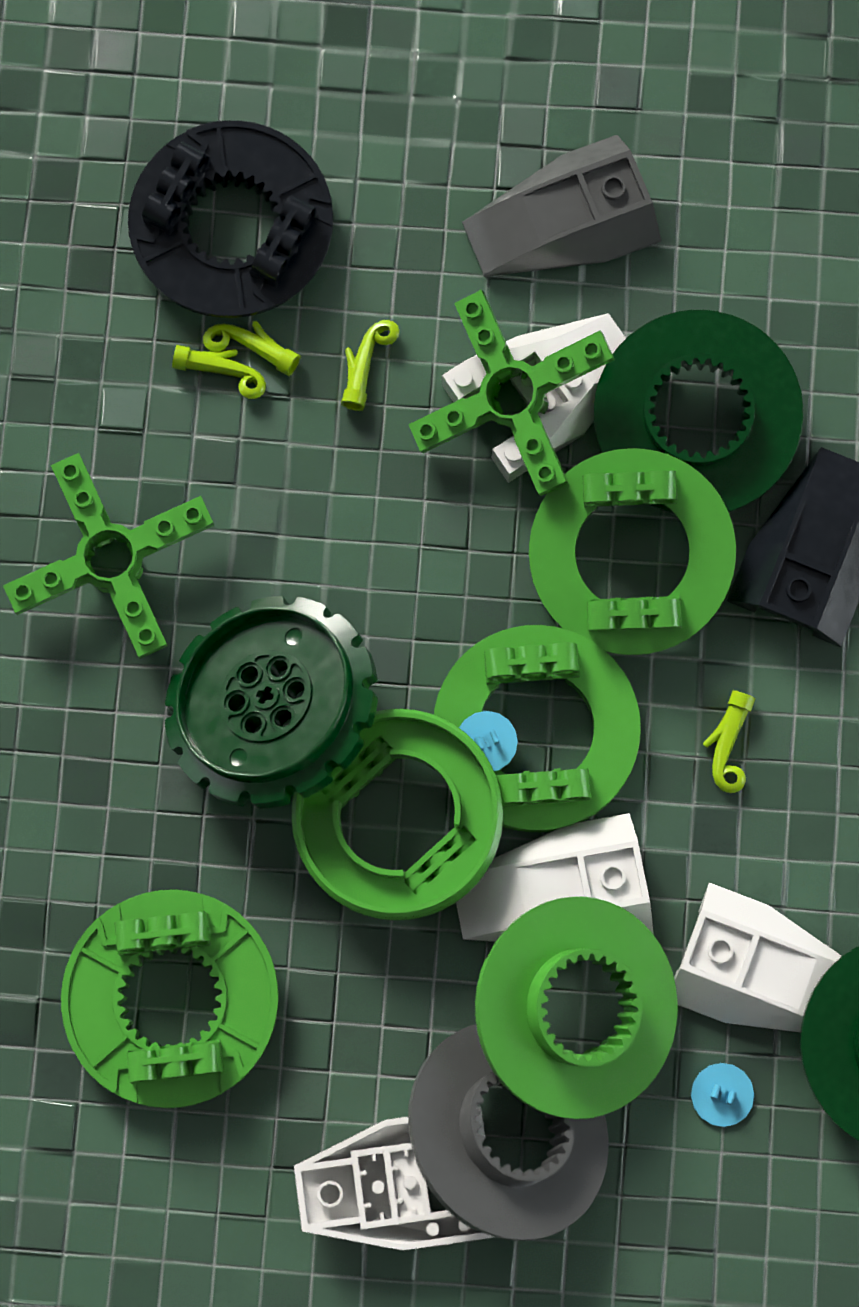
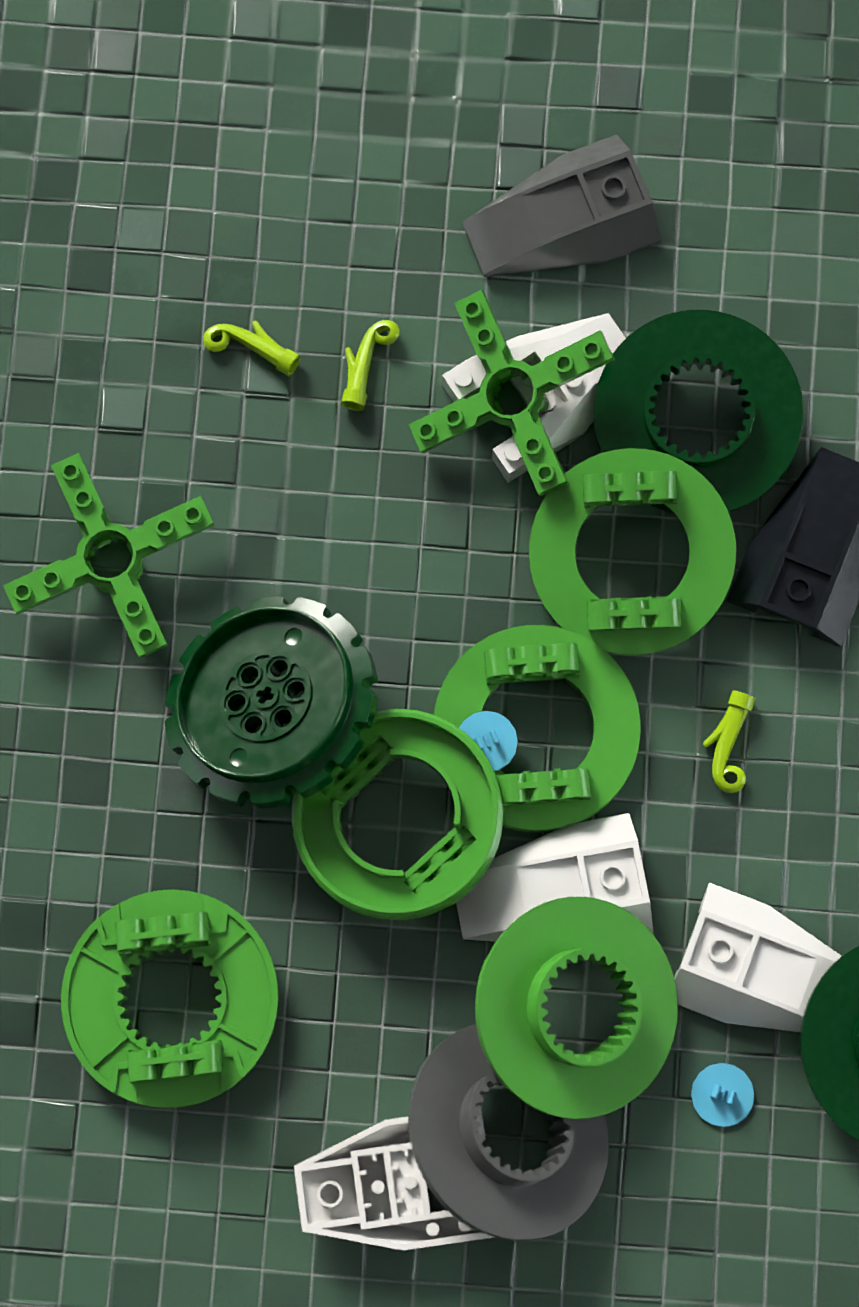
black piece [128,120,333,318] -> none
lime plant [172,345,266,399] -> none

